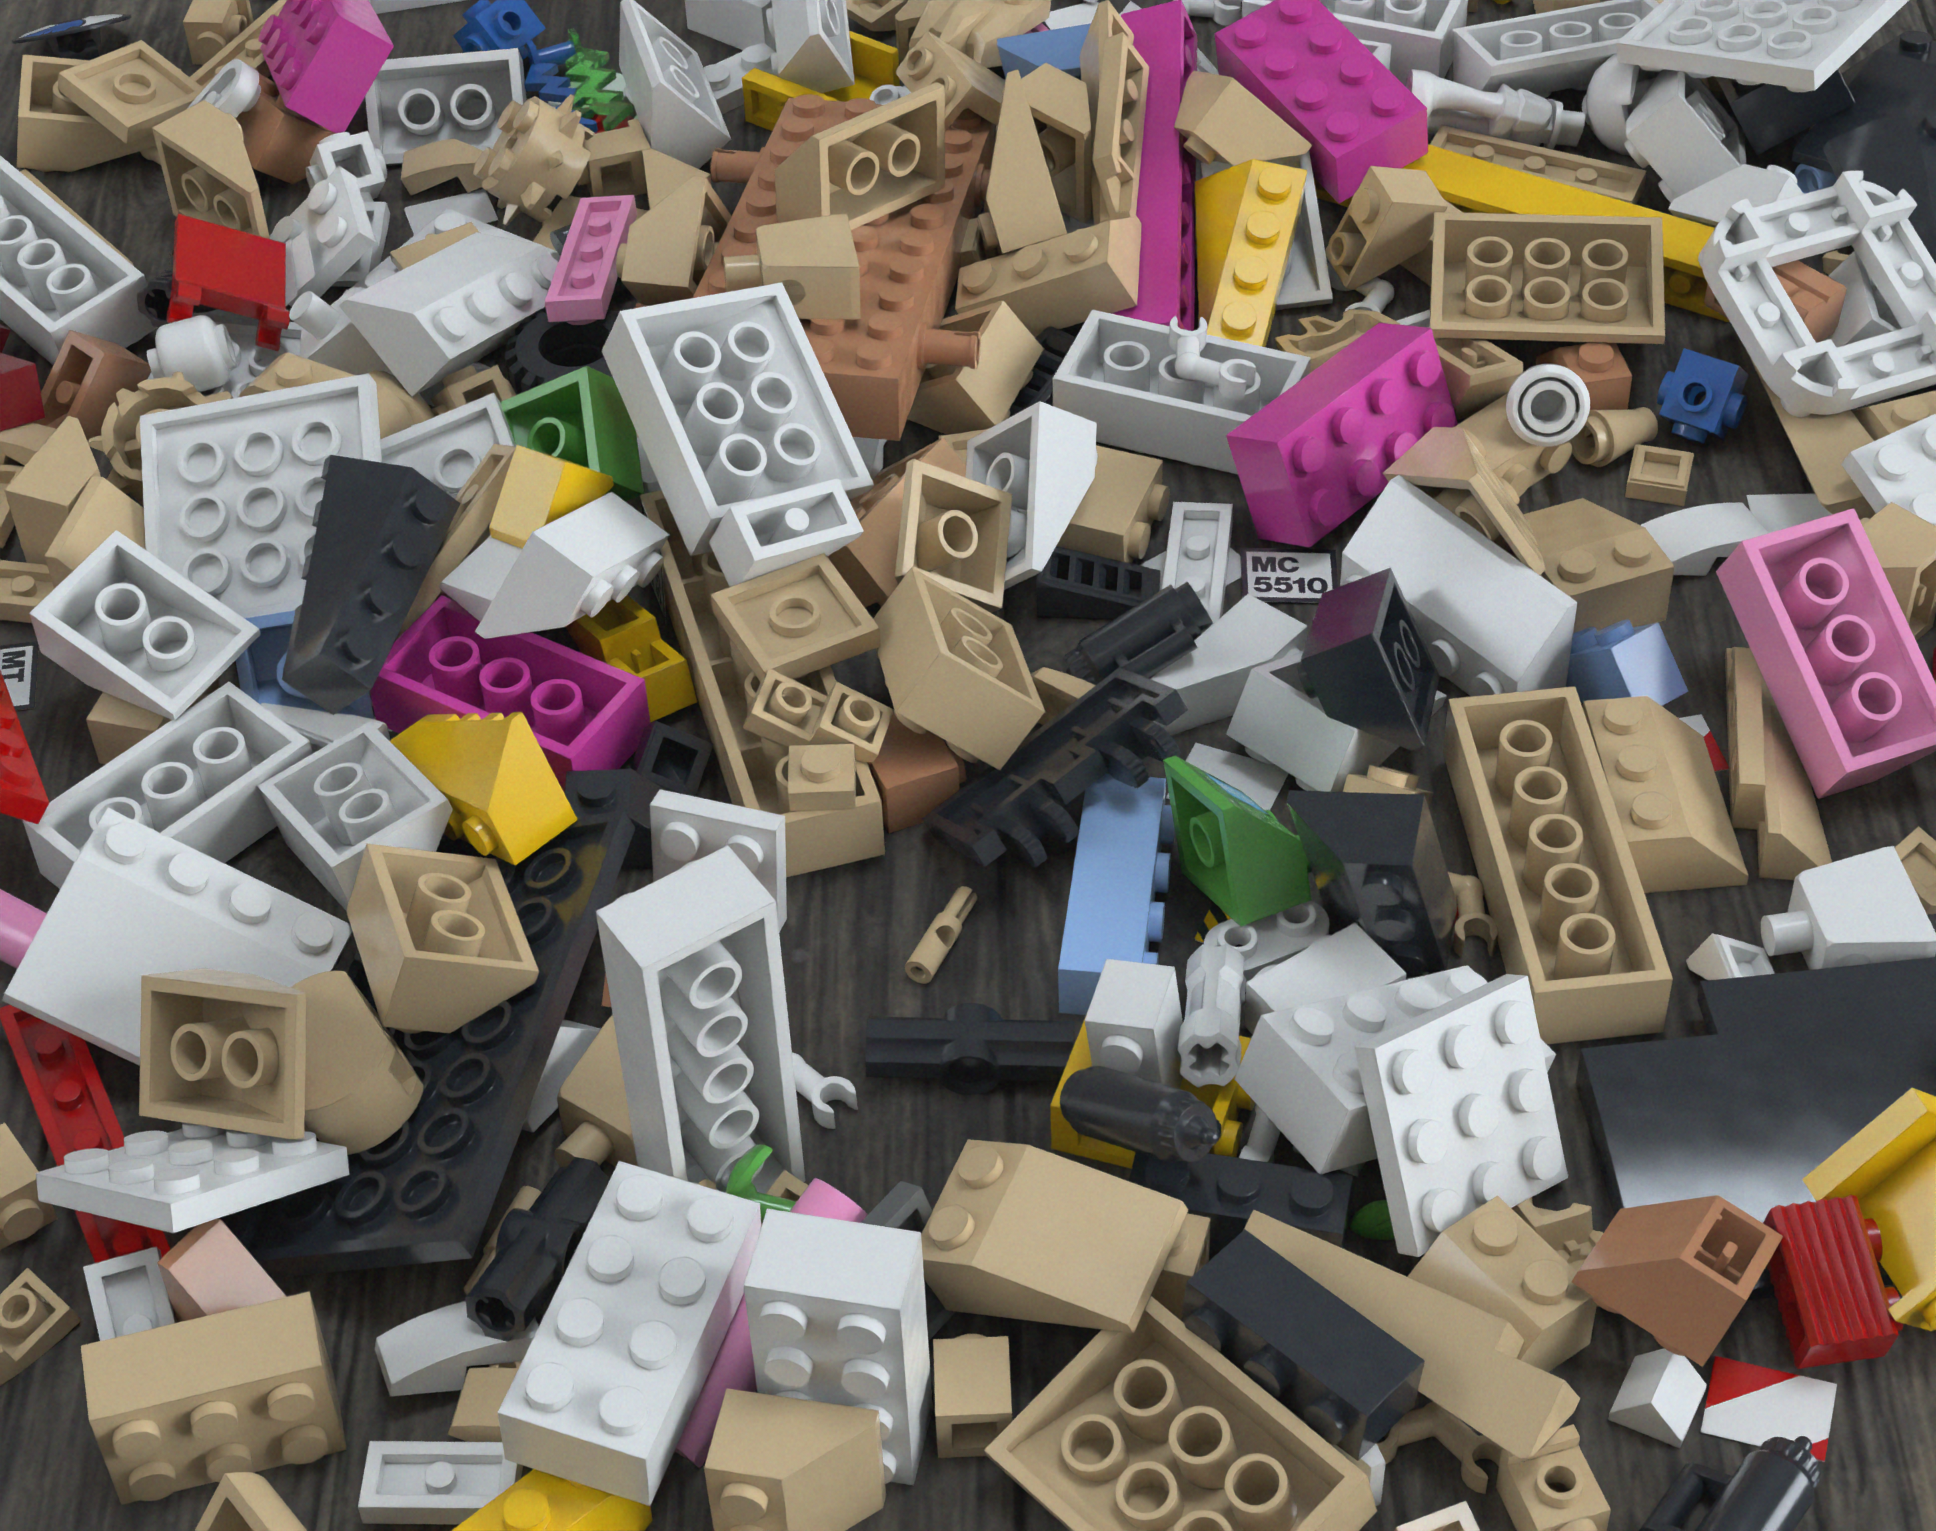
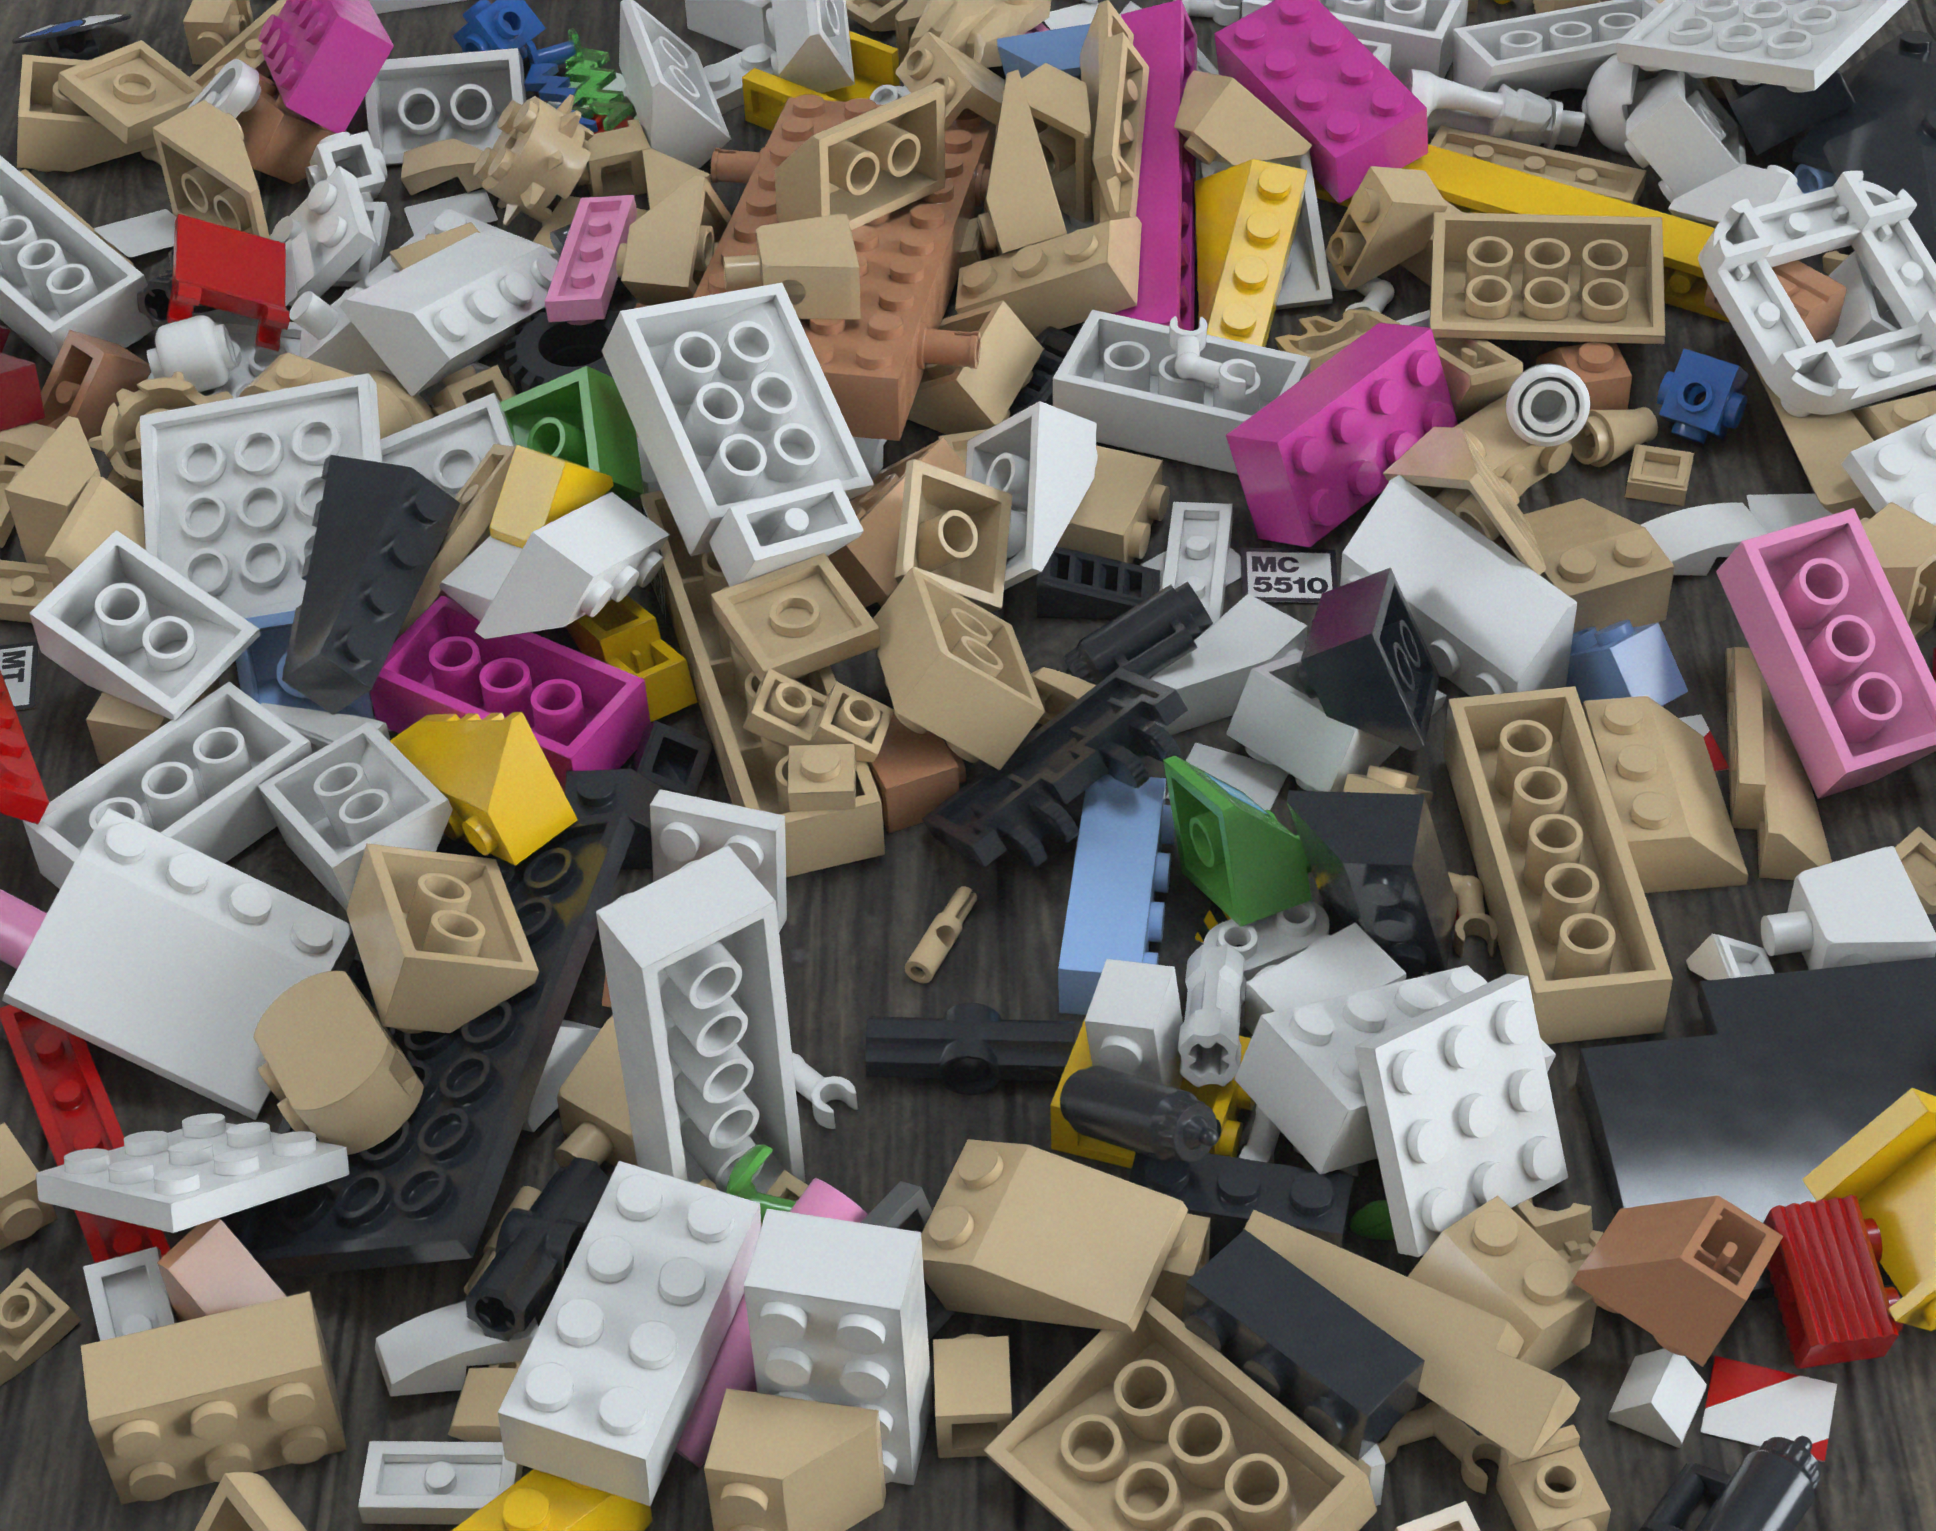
tan slope [139,968,307,1140] -> none
none -> white sticker [94,209,177,257]

